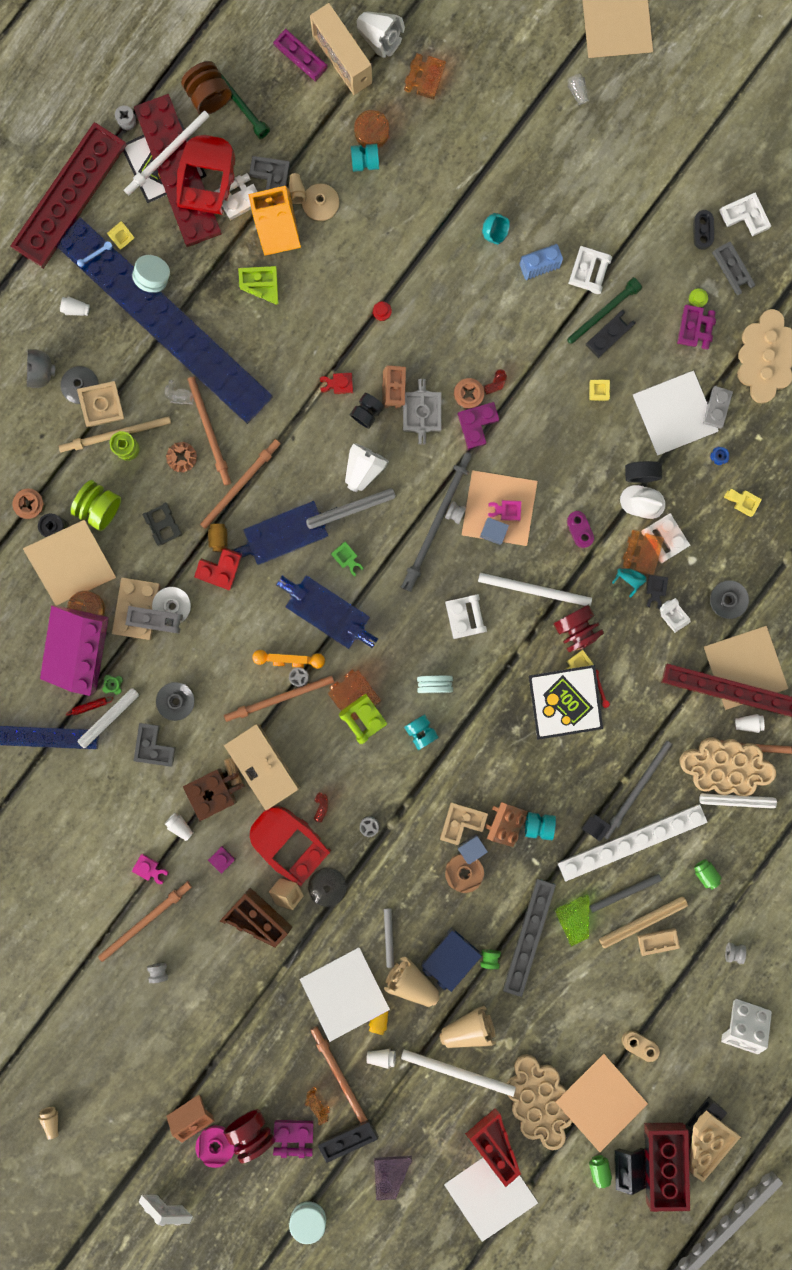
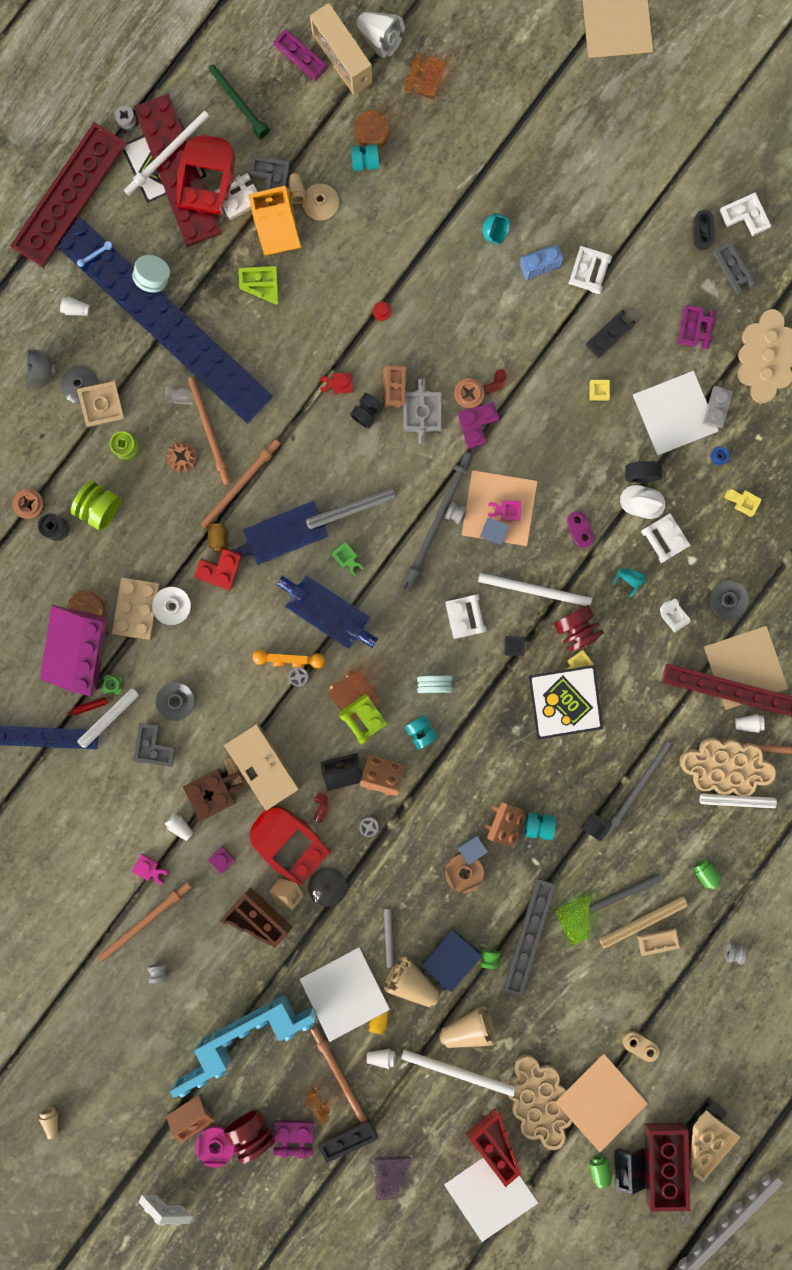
tan sticker [23,520,116,606] -> none
tan bar [59,416,171,453] -> none
light yellow plate [107,222,134,250] -> none
flat silver plate [125,606,183,634] -> none
pearl dark grey piece [142,502,182,546] -> none
reddish brown wheel [181,61,232,115] -> none
nougat bar [224,675,334,722] -> none
light aqua head [289,1201,326,1244] -> none
white cone [345,443,389,492] -> none
tan plate [440,802,488,845] -> none
white plate [557,804,708,882] -> none
clear cone [567,73,589,105] -> none
dark green piece [567,277,642,344] -> none
red hinge [596,670,610,708] -> none
clear orange plate [622,530,664,575] -> none
black plate [645,575,668,609] -> none
lime plate [689,289,708,307] -> none
white bracket [721,999,772,1054] -> none
none -> medium azure bracket [170,994,316,1098]
none -> black panel [320,753,363,791]
none -> nougat plate [360,755,405,796]
none -> black plate [504,636,525,656]

